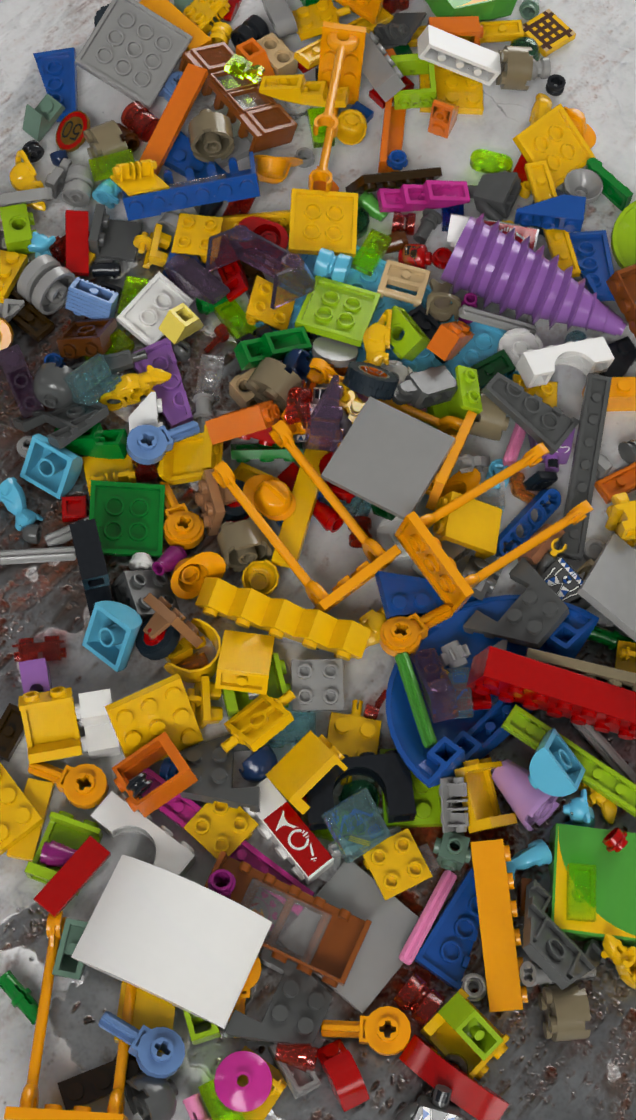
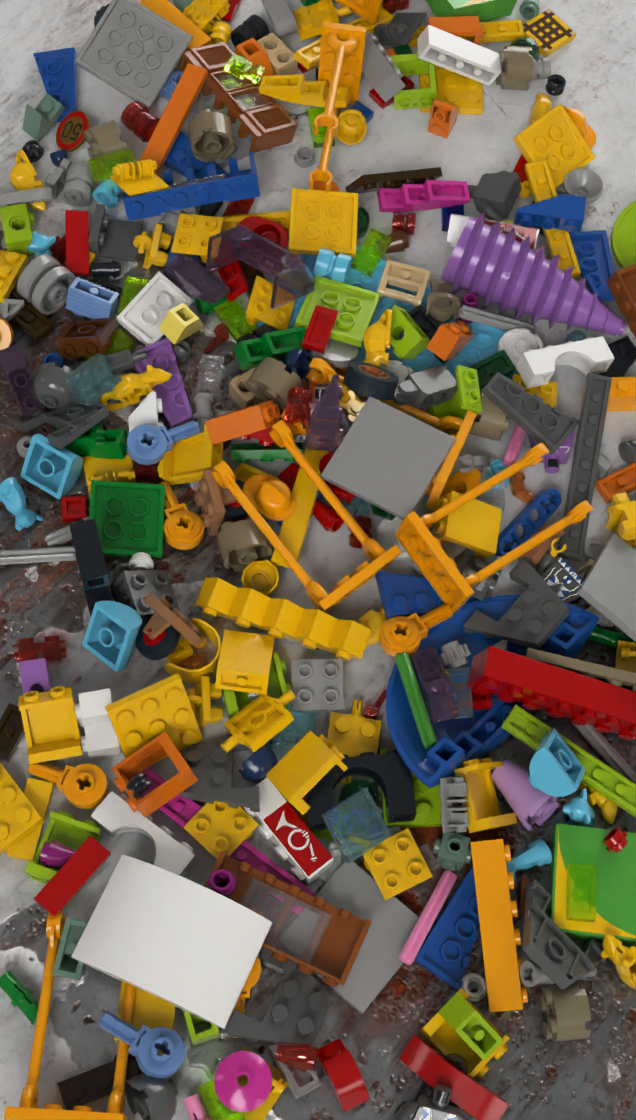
dark grey hinge [22,524,42,544] -> none
reddish brown cone [117,123,140,153] -> none
magenta cone [152,545,187,576] -> none
blue plate [159,758,179,781] -> none
light orange piece [170,551,226,600] -> none
light orange piece [254,155,303,184] -> none
light orange piece [321,1006,411,1056] -> none
bright green cone [358,192,389,222] -> none
orange fence [378,97,406,173] -> none
blue plate [387,150,408,170] -> none
clear red wheel [392,972,446,1027] -> none
red head [398,244,432,270] -> none
dark grey pin [413,208,443,244] -> none
red plate [432,247,452,269] -> none
clear neon green plate [470,149,513,173] -> none
black tile [524,471,558,491] -> none
green hinge [586,157,633,211] -> none
none -> red tile [302,305,338,354]

